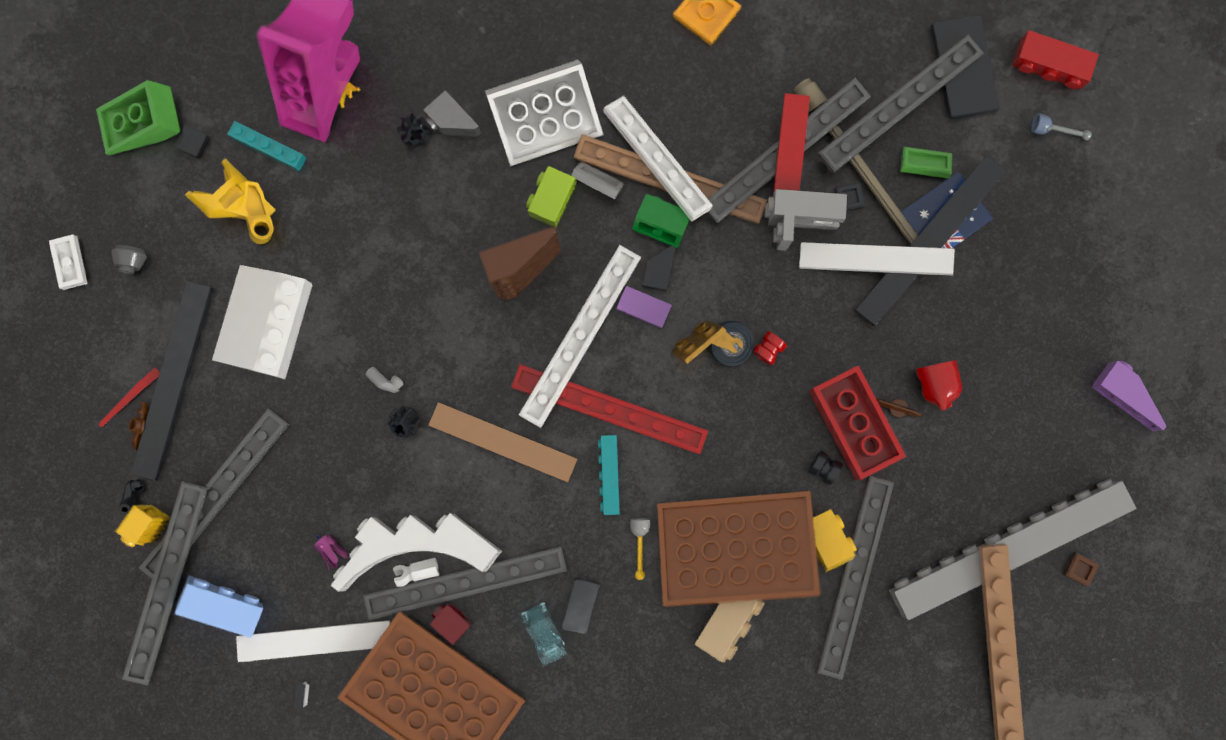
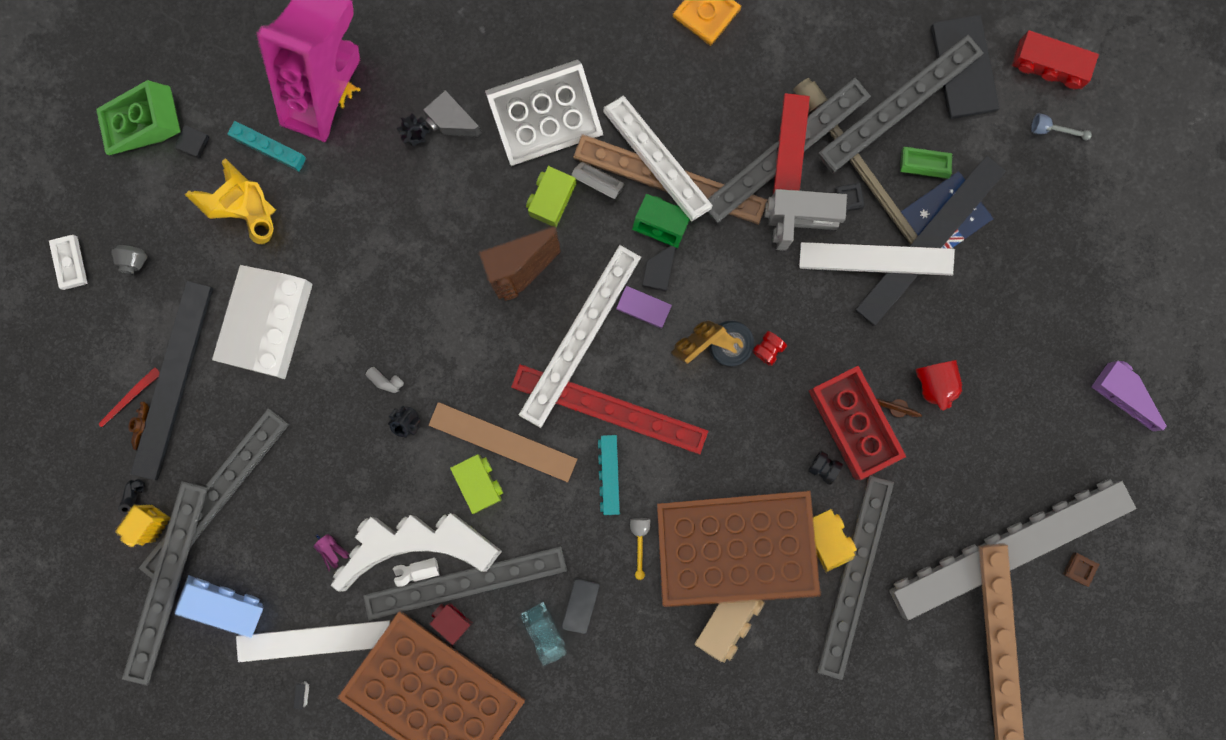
none -> lime brick [450,454,503,514]

